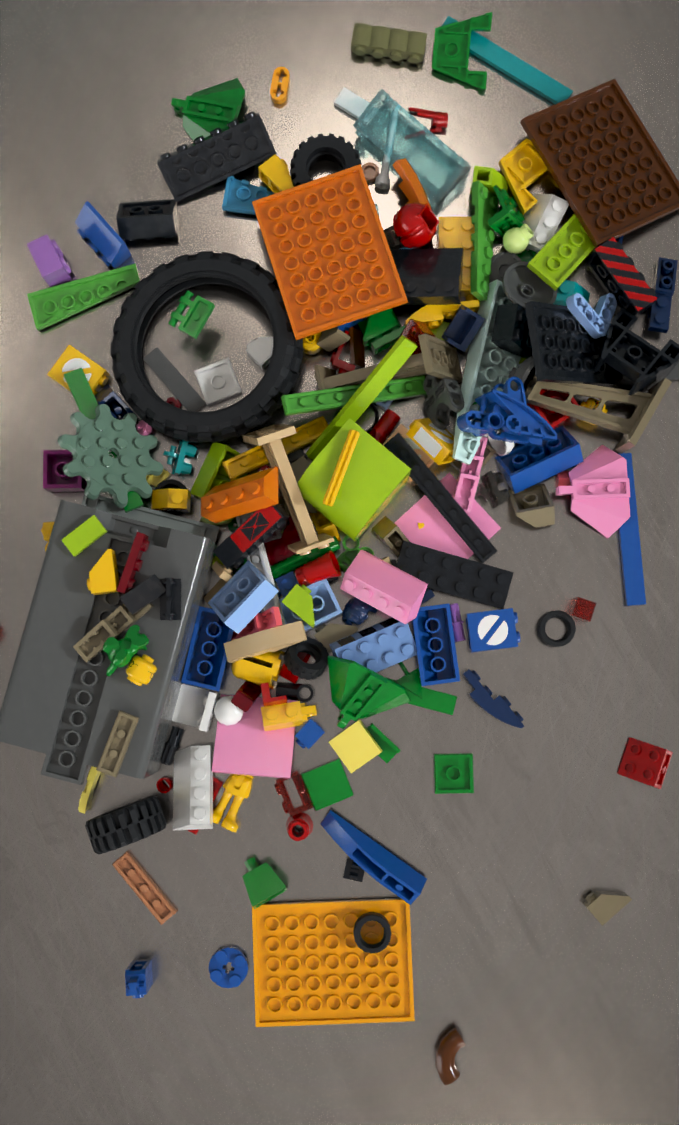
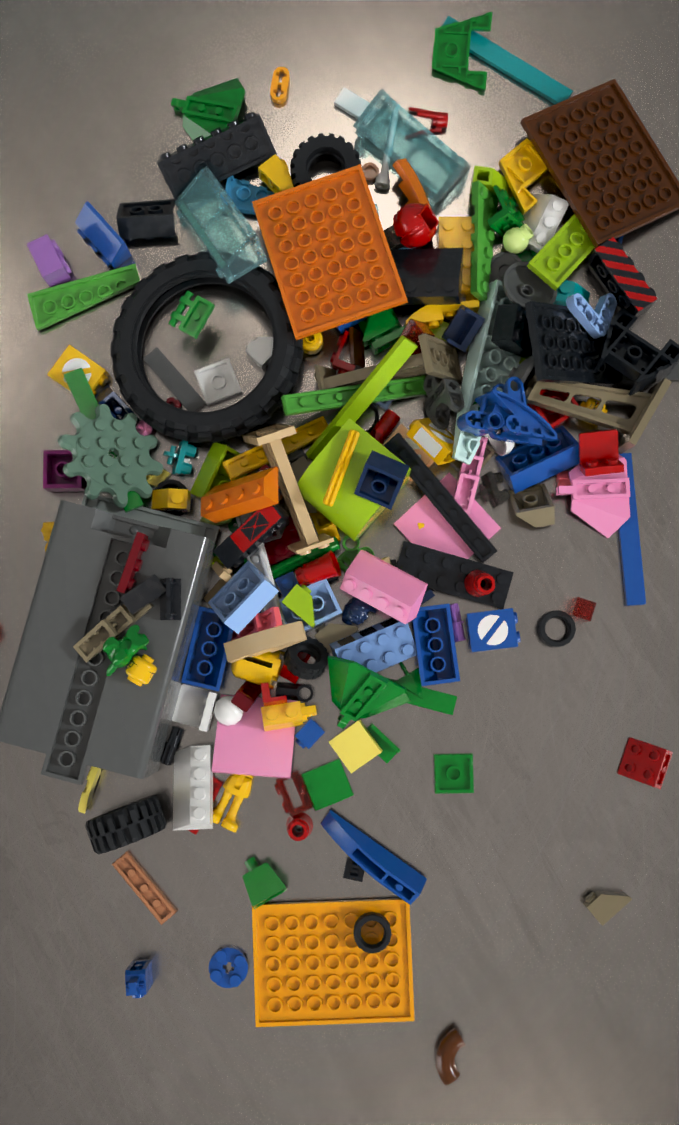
lime tile [61,515,108,557] -> none
yellow slope [87,549,119,595] -> none
dark tan tile [96,710,140,778] -> none
red hinge [156,777,173,793] -> none
dark tan slope [317,327,350,352] -> none
olive brick [351,23,427,64] -> none
dark tan slope [372,516,409,558] -> none
dark blue slope [462,669,524,728] -> none
dark blue slope [647,257,678,333] -> none
none -> clear light blue windscreen [175,166,268,284]
none -> dark blue slope [354,450,410,510]
none -> red plant [465,570,495,597]
none -> red bracket [578,429,624,476]

